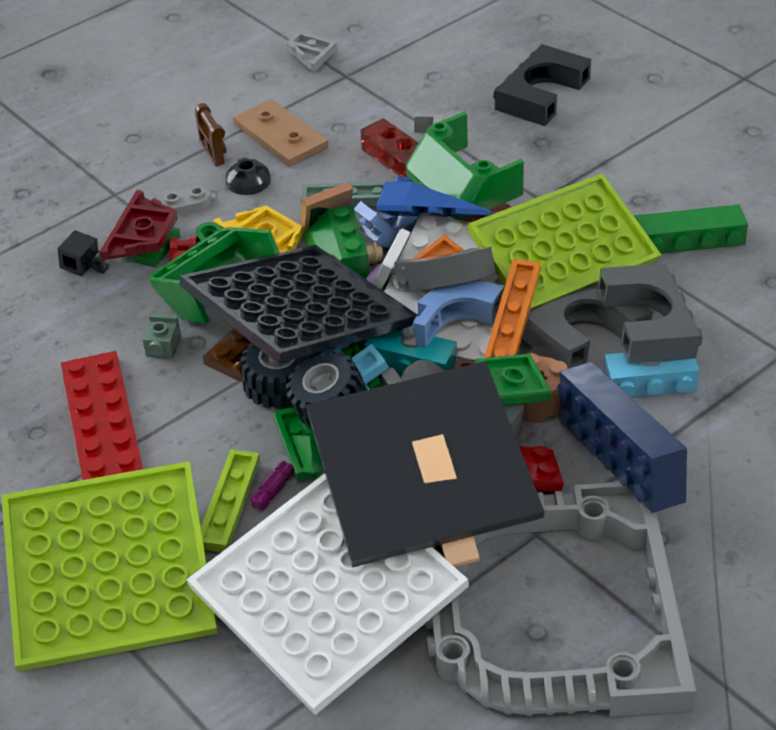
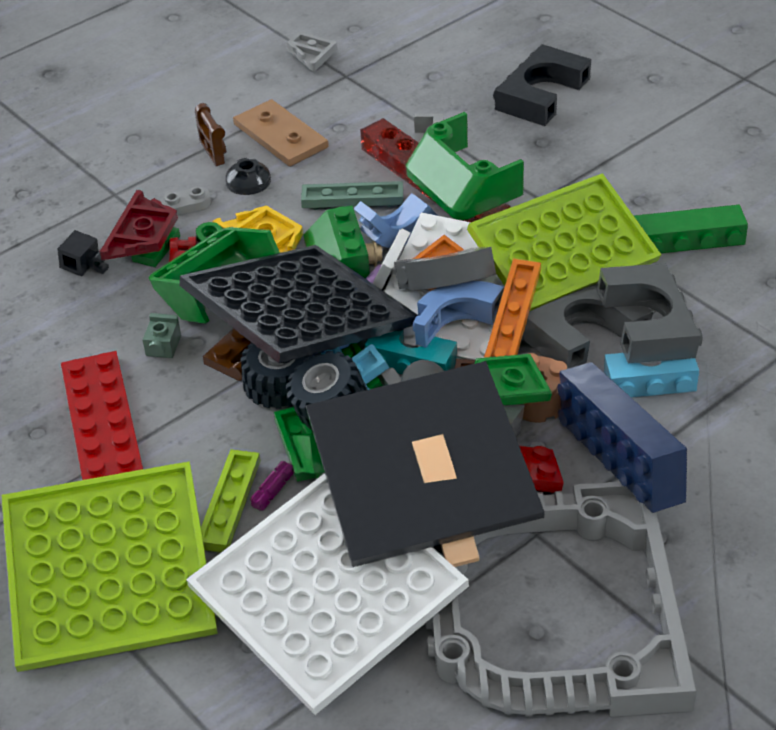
nougat tile [300,182,353,234] -> none
blue wedge [376,177,494,218] -> none

